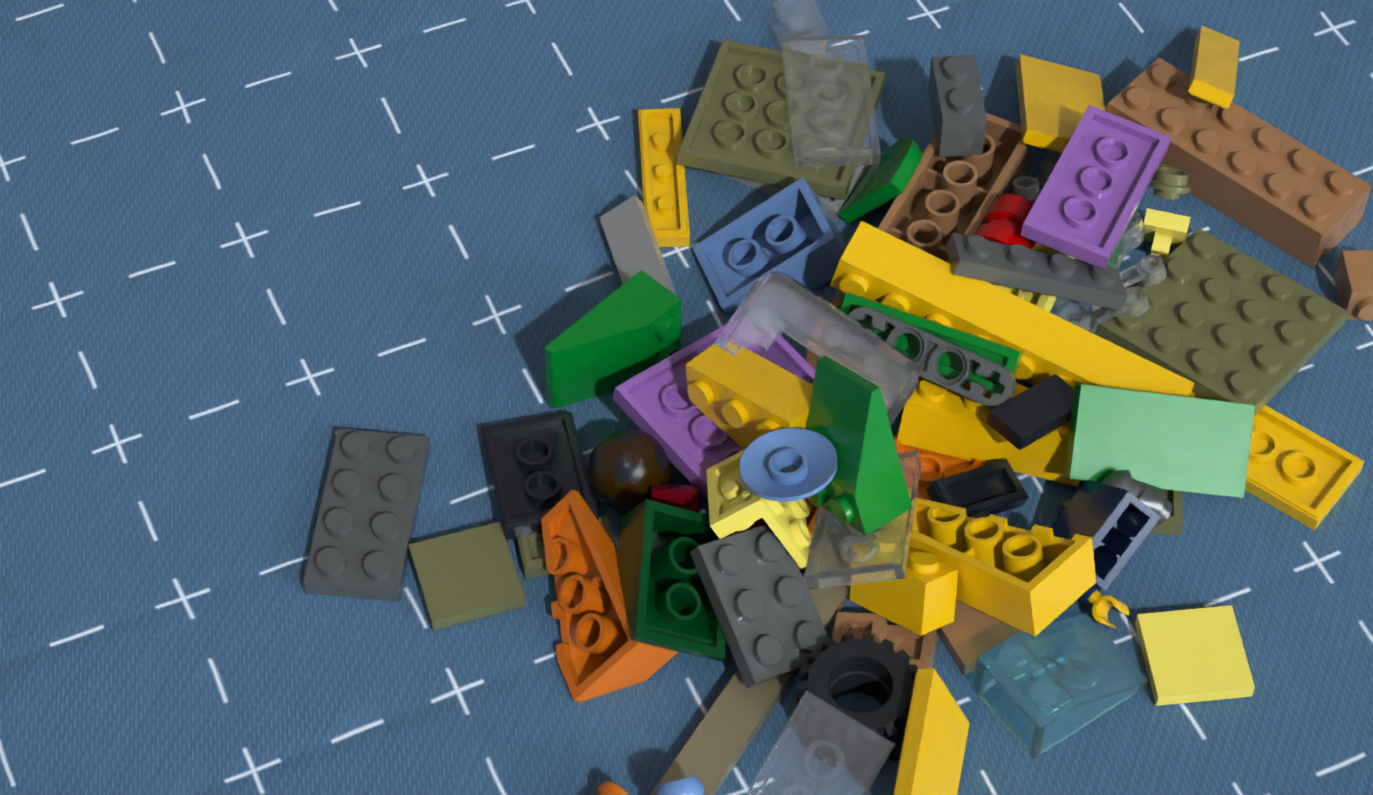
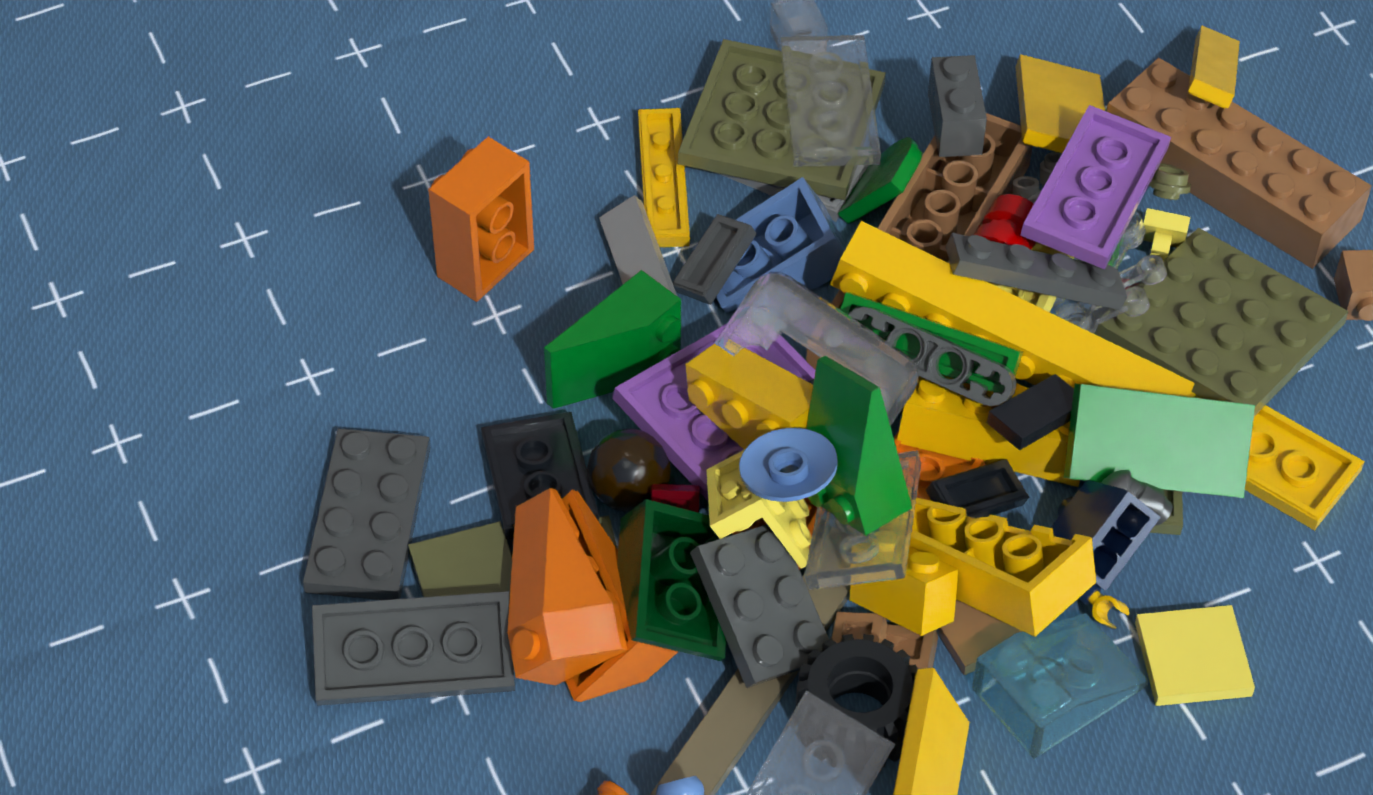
none -> dark grey plate [312,591,515,706]
none -> orange brick [428,136,534,302]
none -> orange wedge [507,488,628,686]
none -> dark grey tile [672,214,757,305]

